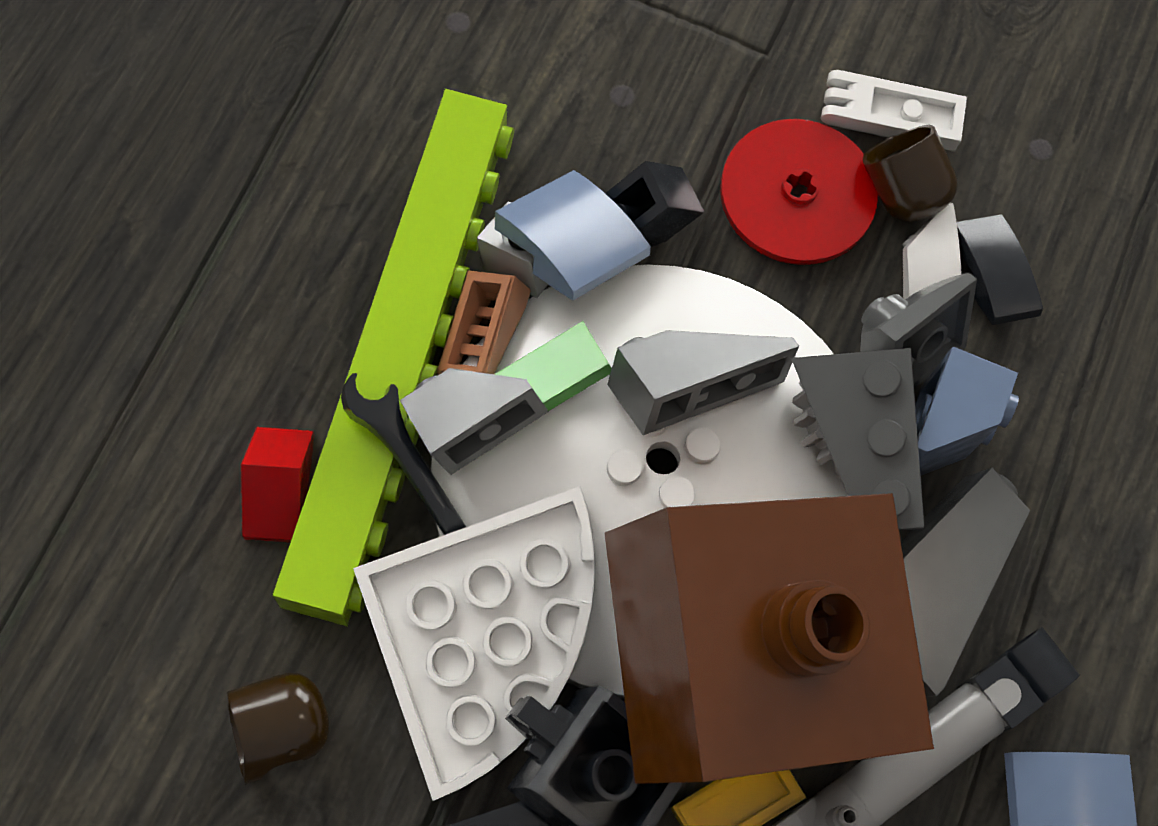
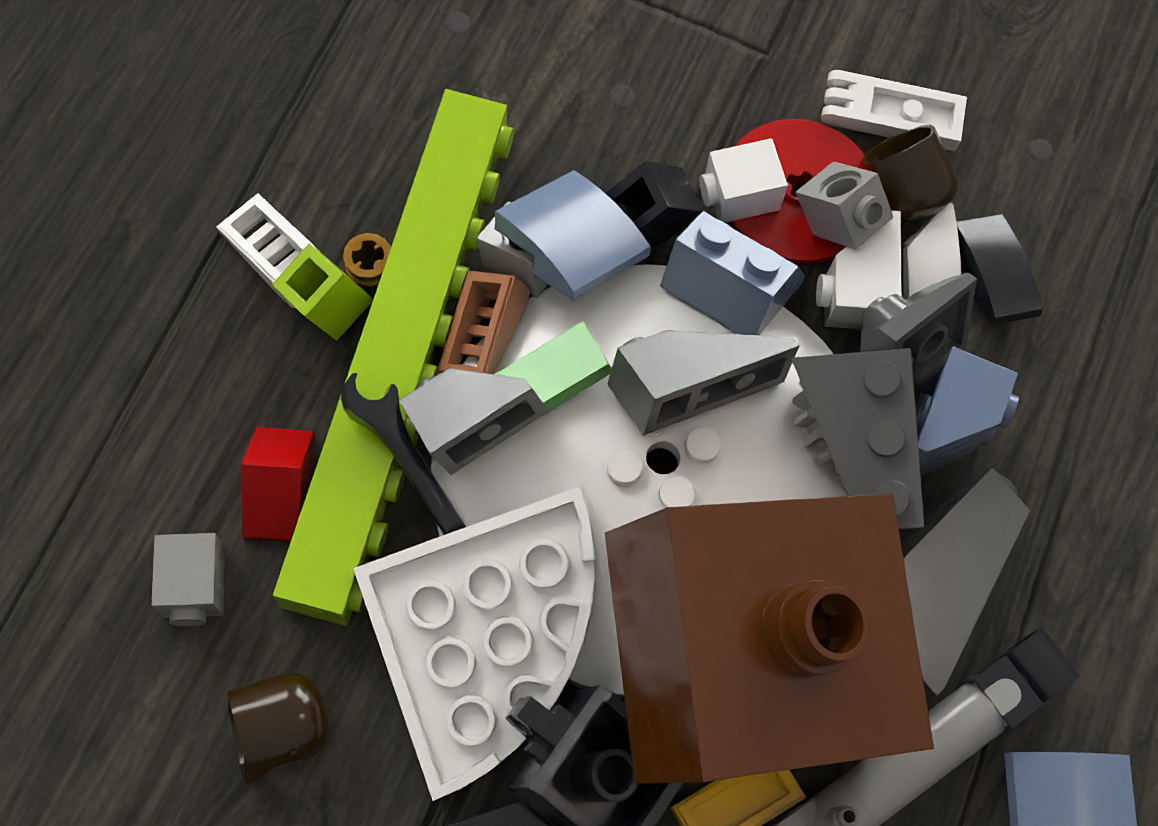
none -> light grey brick [152,533,225,626]
none -> white slope [216,194,317,308]
none -> lime brick [271,243,373,341]
none -> pearl gold bush [343,233,391,289]
none -> sand blue slope [660,211,805,335]
none -> white brick [699,138,788,223]
none -> light grey brick [796,161,894,249]
none -> white slope [816,211,901,329]

